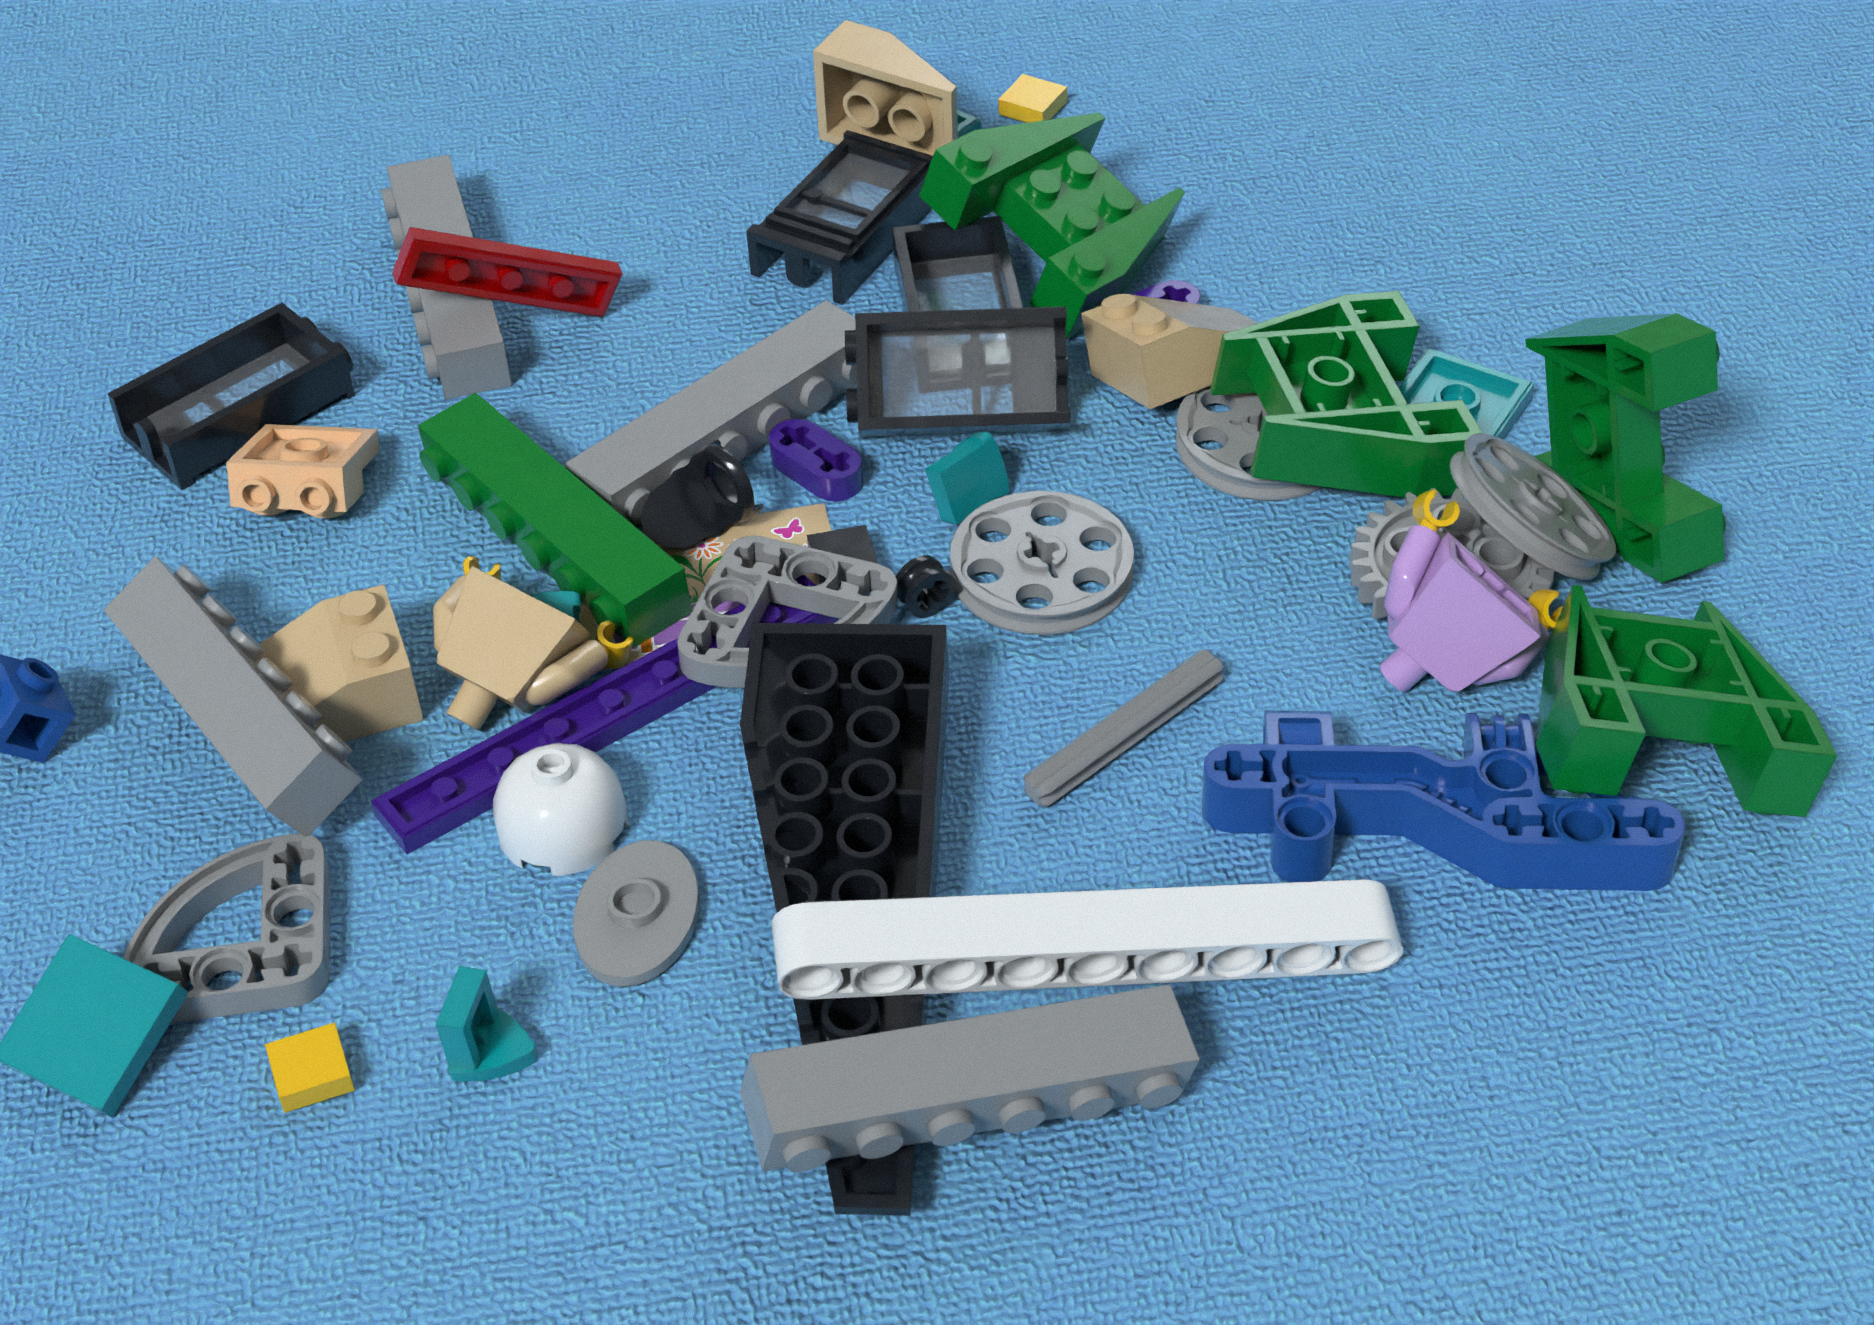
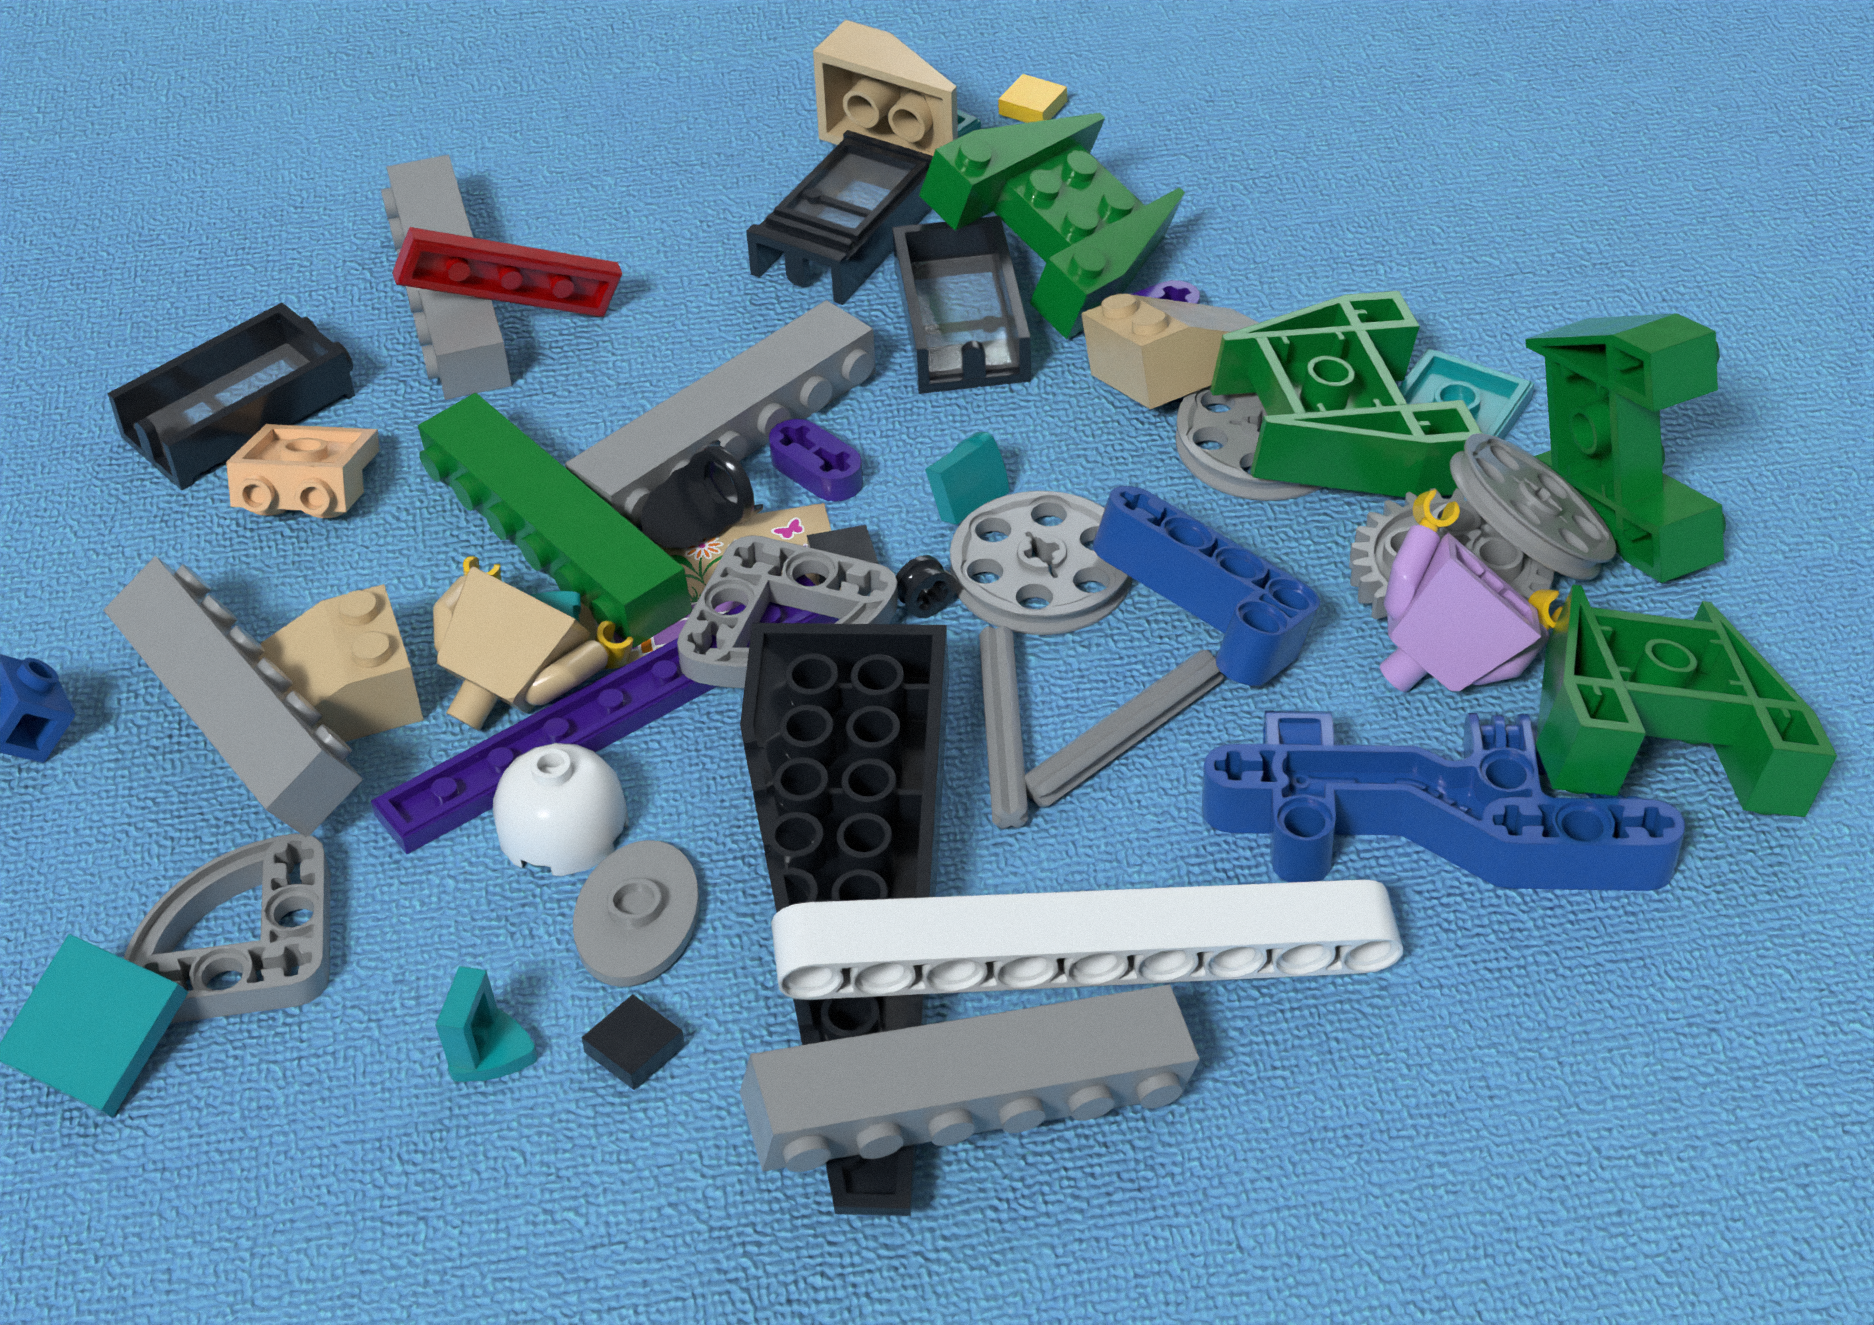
yellow tile [265,1022,355,1113] -> none
door [845,306,1070,438] -> none
none -> black tile [581,994,685,1090]
none -> light grey axle [979,625,1028,829]
none -> blue beam [1093,486,1320,686]

